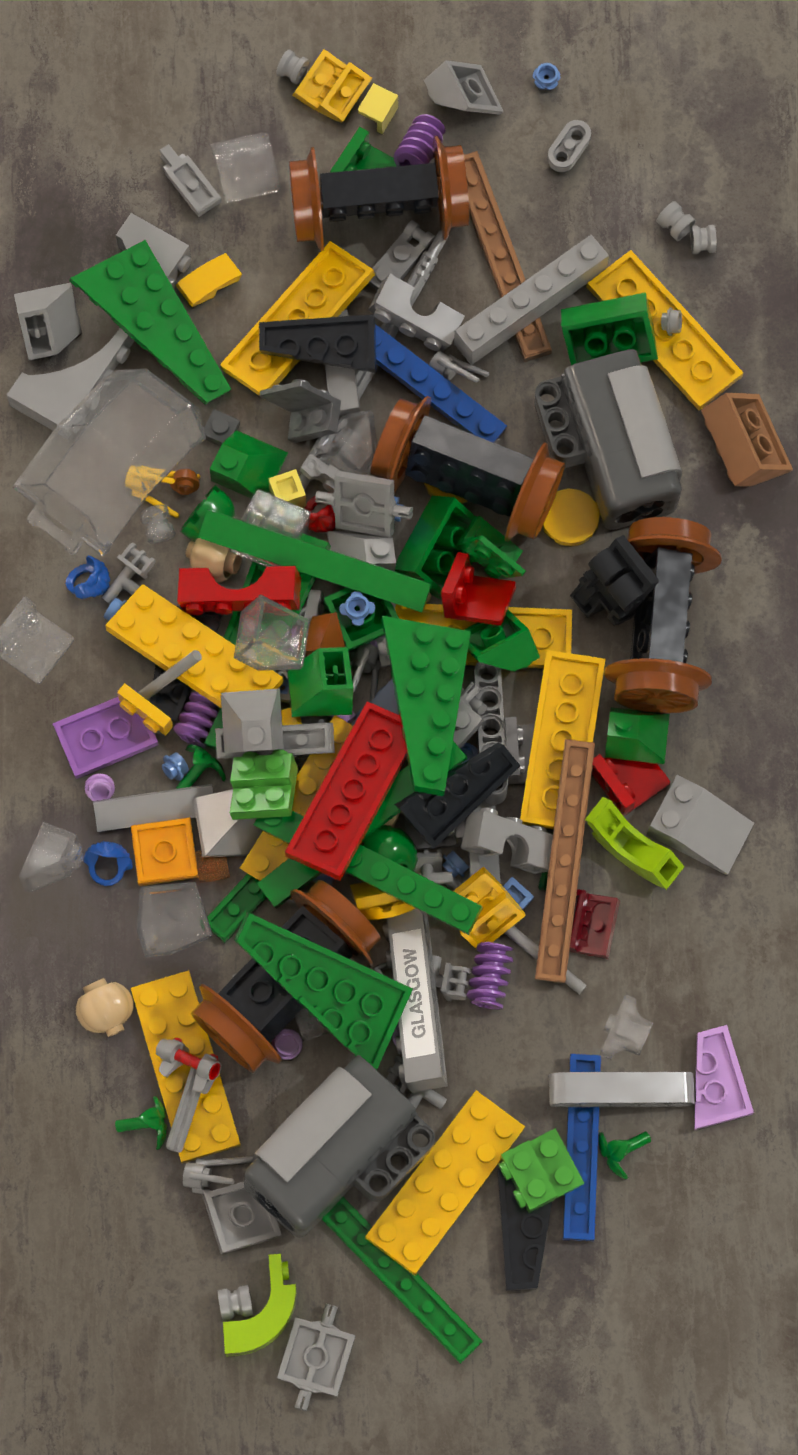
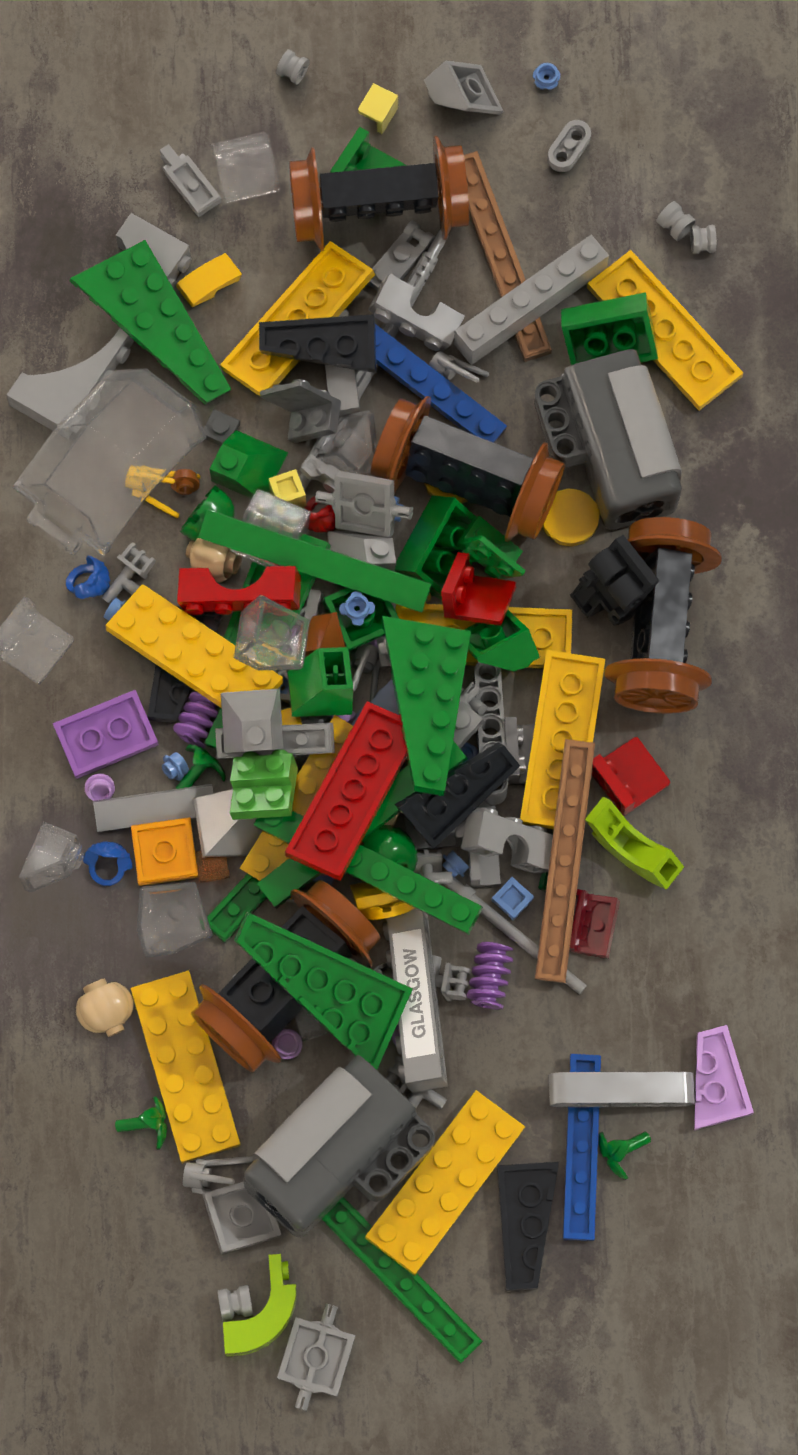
light grey slope [14,282,82,360] -> none
yellow plate [117,683,173,736] -> none
light grey bar [137,650,202,700] -> none
clear wheel [140,505,176,544] -> none
light grey piece [156,1037,222,1094] -> none
light grey axle [166,1067,201,1153] -> none
yellow slope [292,49,372,123] -> none
medium lavender piece [394,114,446,166] -> none
yellow slope [453,866,526,948] -> none
bright green plate [498,1128,584,1213] -> none
clear brick [600,995,653,1060] -> none
green slope [605,707,670,764] -> none
light grey slope [647,775,754,875] -> none
light grey plate [661,307,682,336] -> none
medium nougat slope [701,393,793,486] -> none

